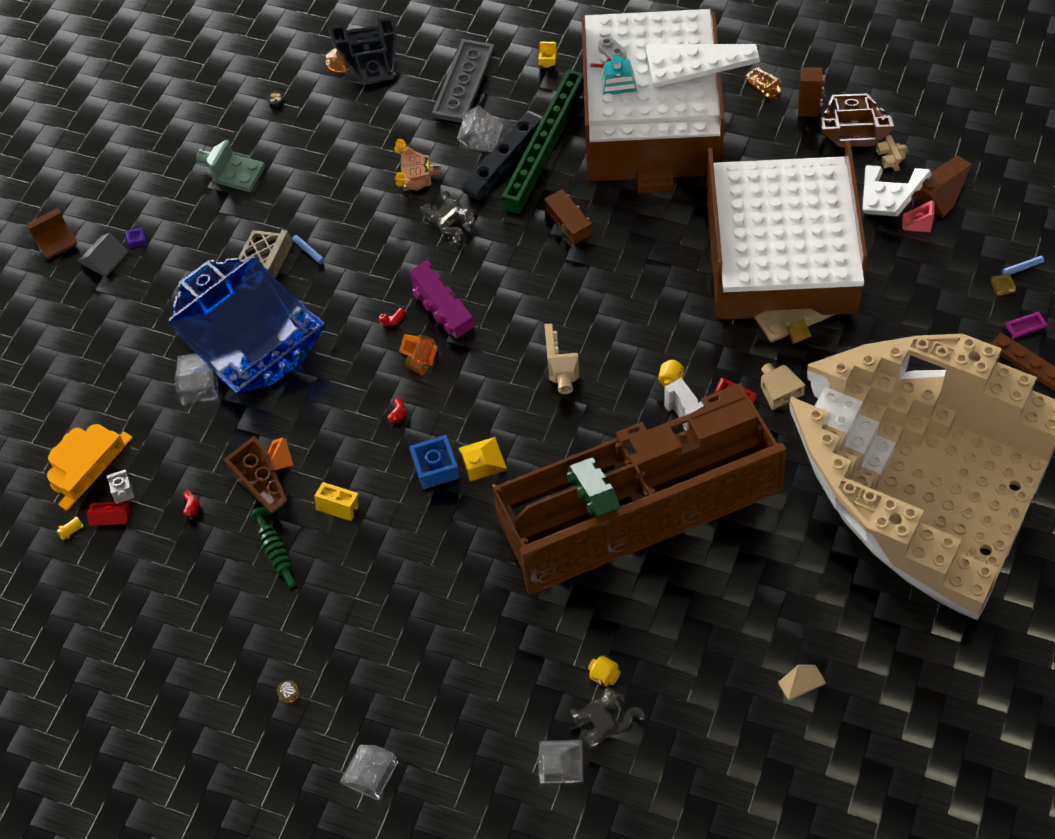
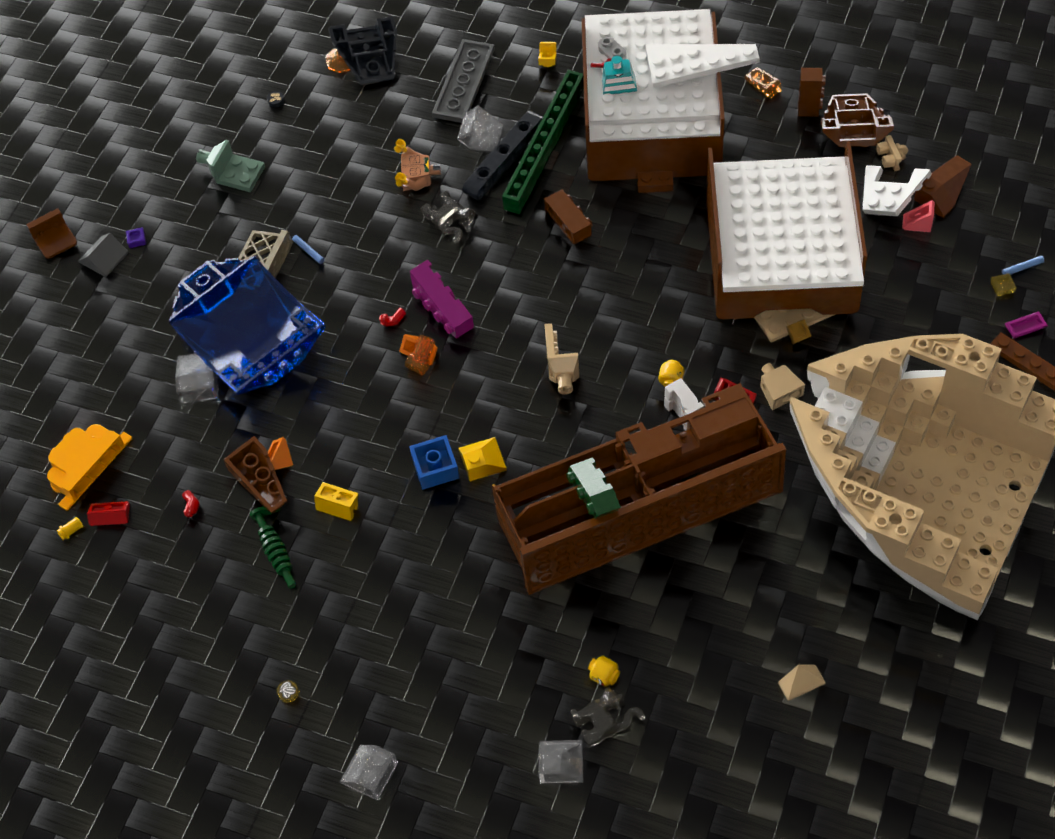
light grey brick [107,470,135,504] -> none
red arm [388,398,406,424] -> none

